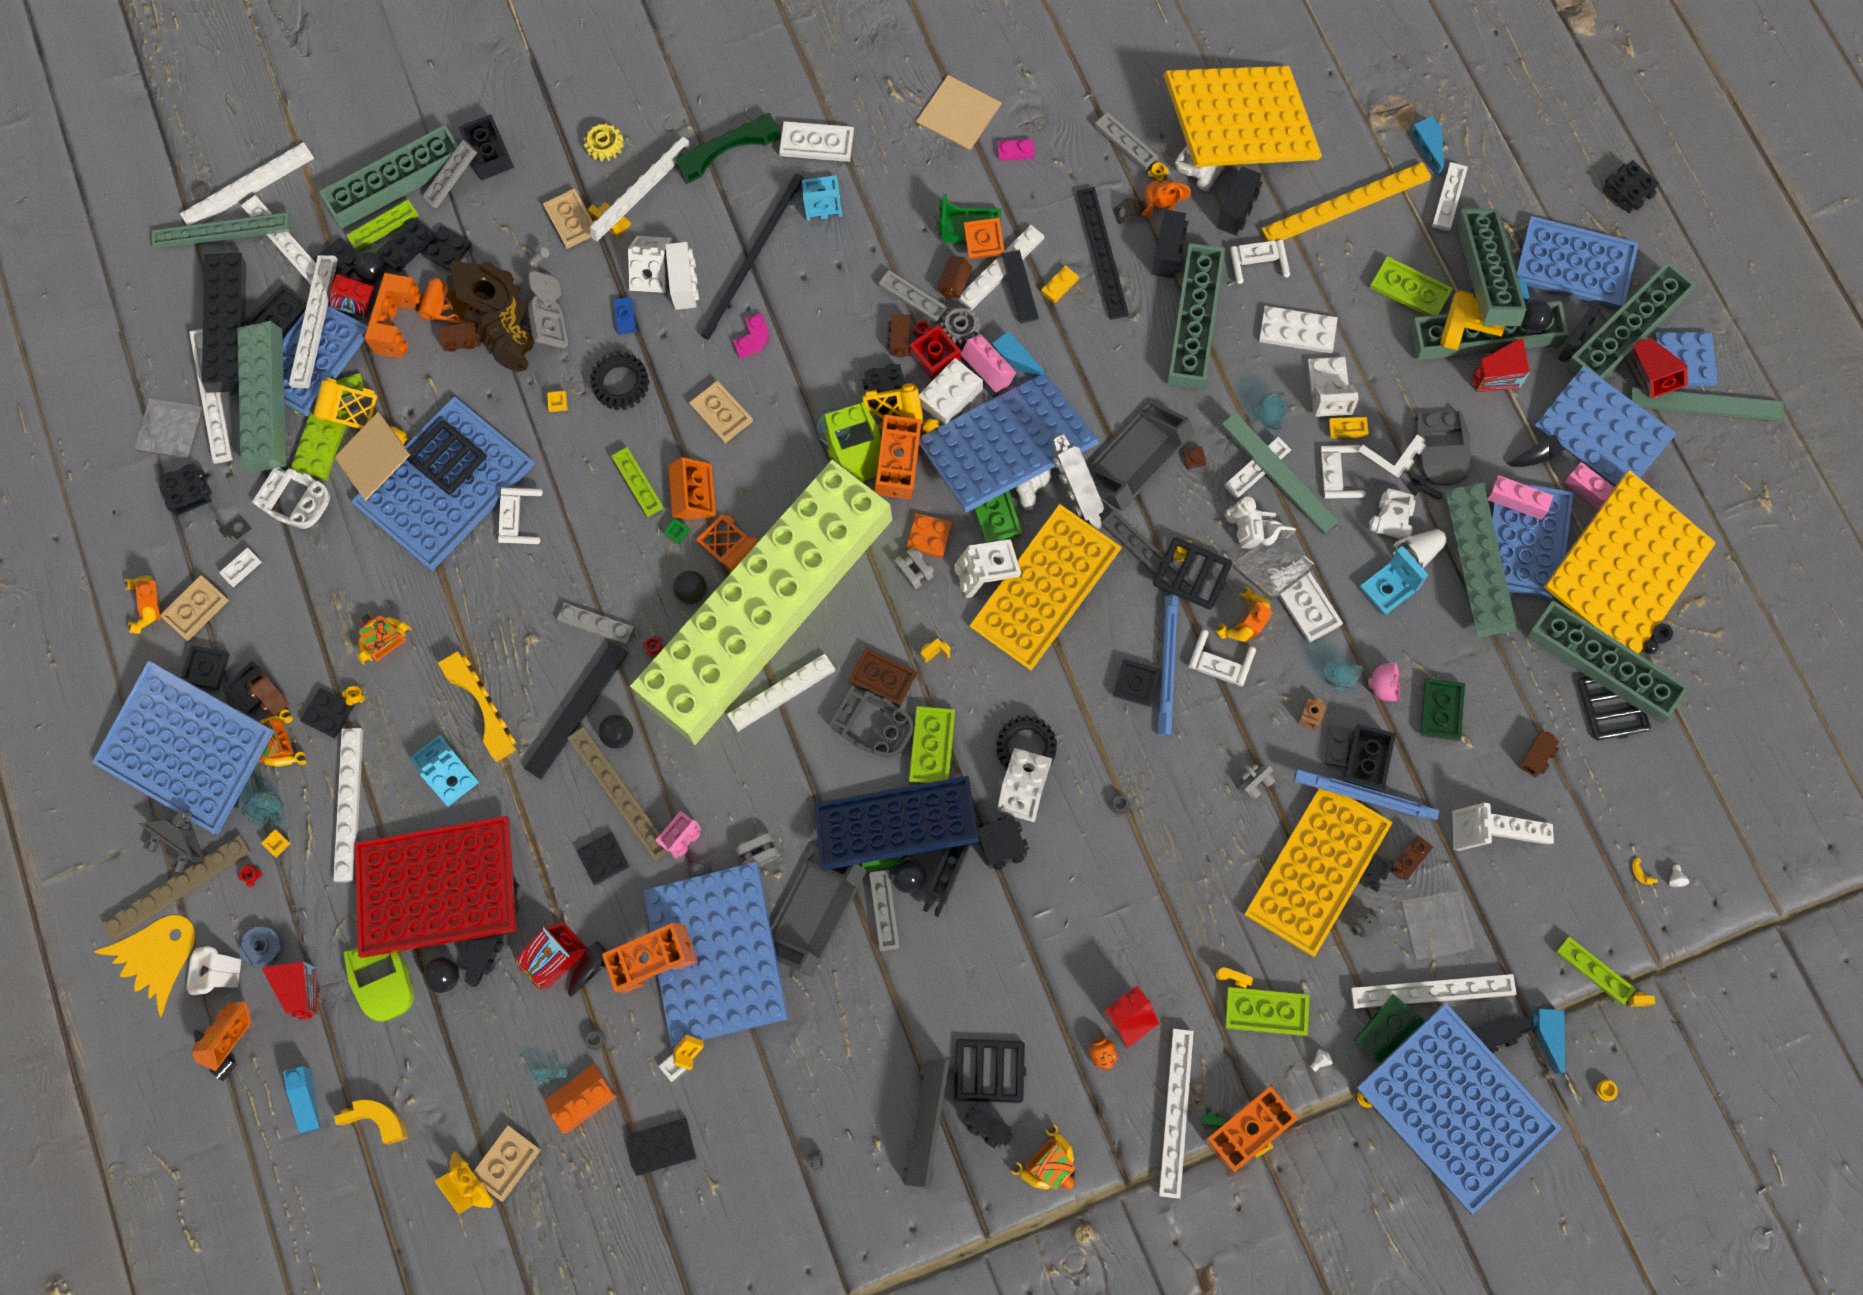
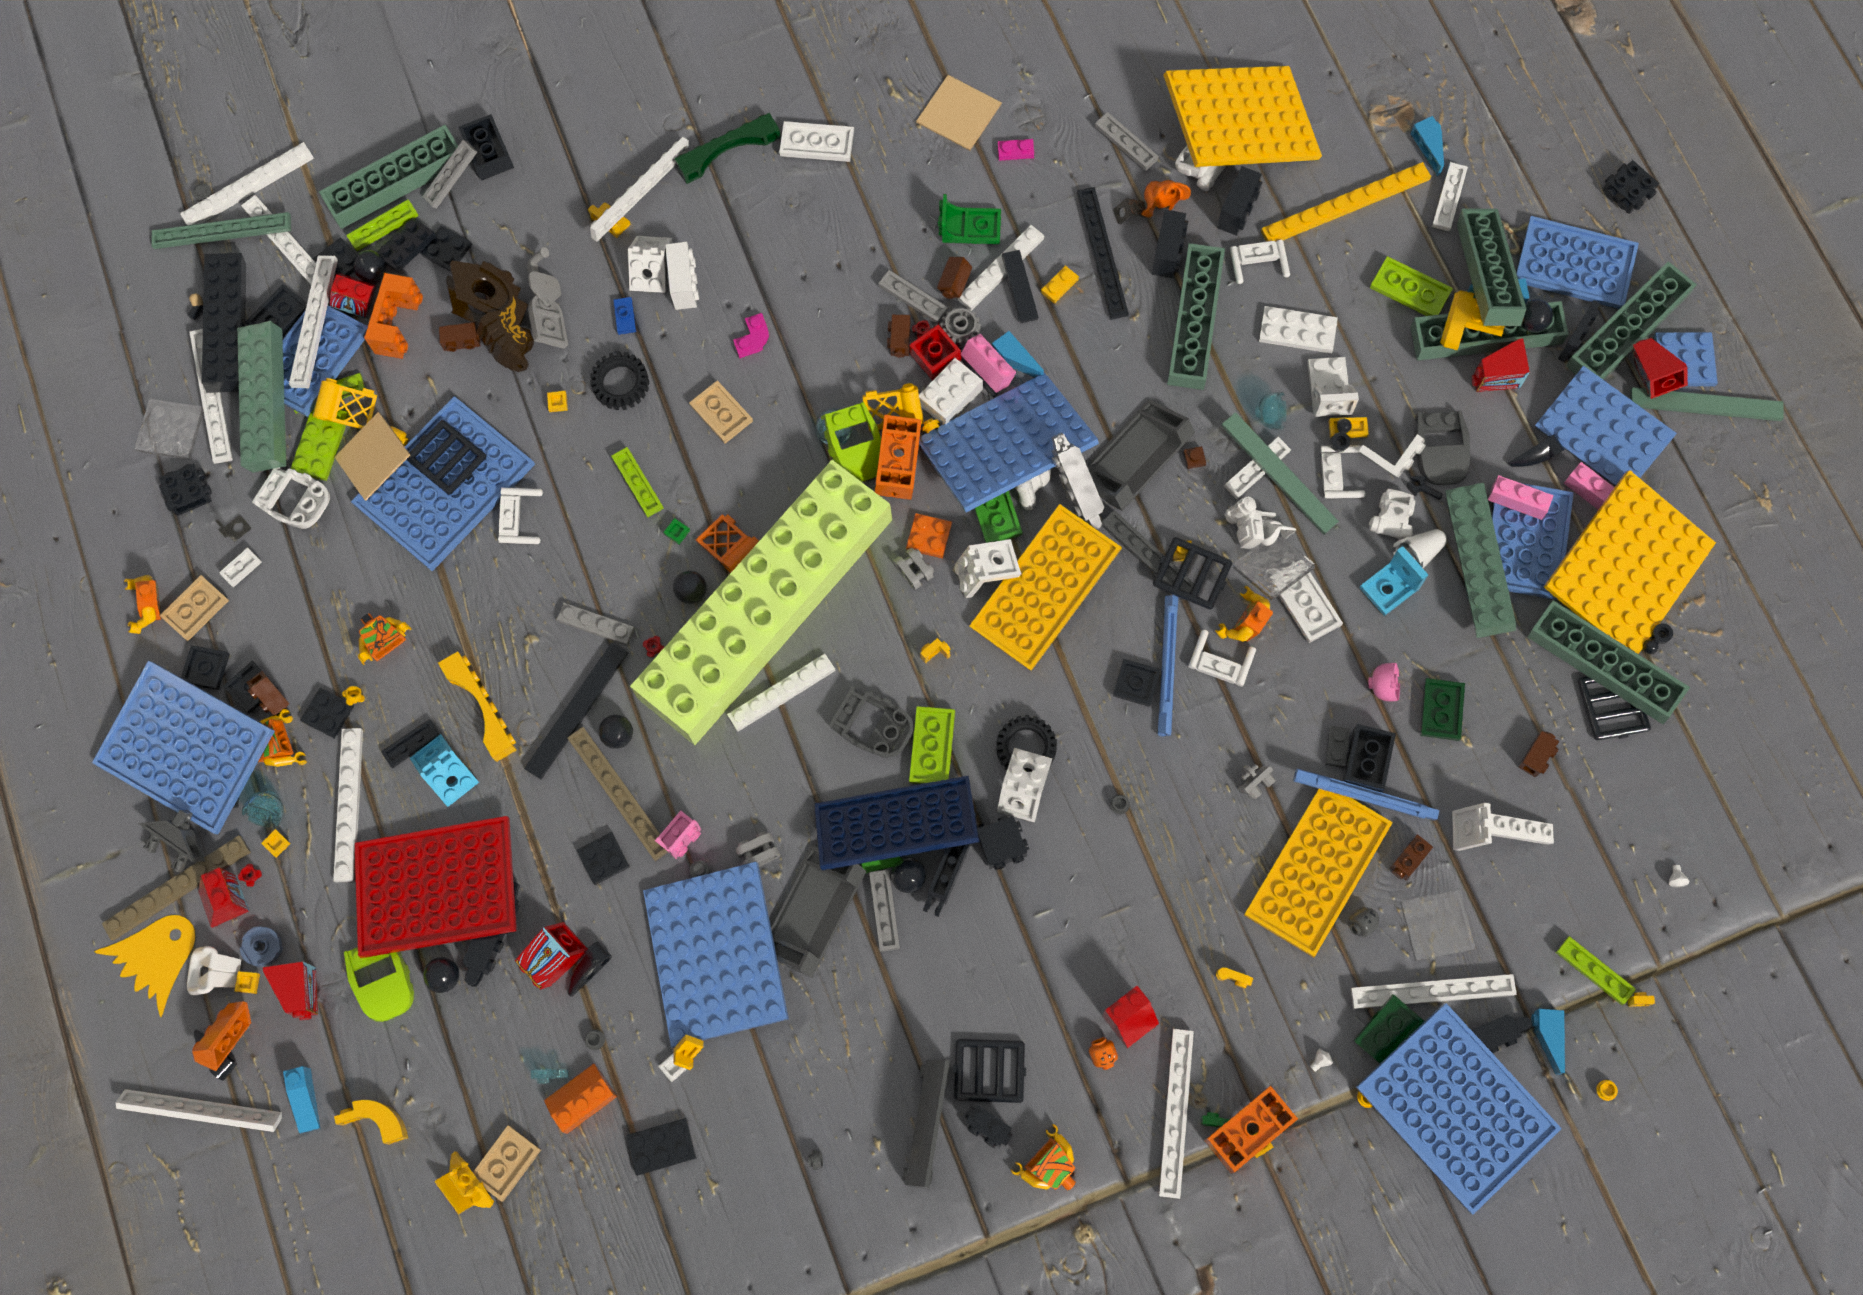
orange piece [418,278,481,325] -> none
tan plate [543,188,593,249] -> none
light yellow gear [584,123,624,162] -> none
orange plate [602,923,698,993] -> none
orange slope [669,457,716,520] -> none
black piece [700,174,804,340] -> none
medium azure bracket [802,175,842,221] -> none
reddish brown plate [848,648,917,707] -> none
black brick [862,364,905,412] -> none
orange plate [964,218,1005,260] -> none
yellow plate [1148,162,1169,182] -> none
lime plate [1225,987,1310,1037] -> none
medium nougat brick [1298,698,1326,731] -> none
clear light blue cylinder [1324,662,1363,692] -> none
black plate [1363,854,1393,892] -> none
yellow piece [1632,858,1658,885] -> none
none -> white plate [115,1089,282,1132]
none -> arm [187,293,203,320]
none -> red slope [198,867,249,928]
none -> yellow plate [234,971,260,994]
none -> black tile [381,719,440,768]
none -> black plate [1330,418,1352,452]

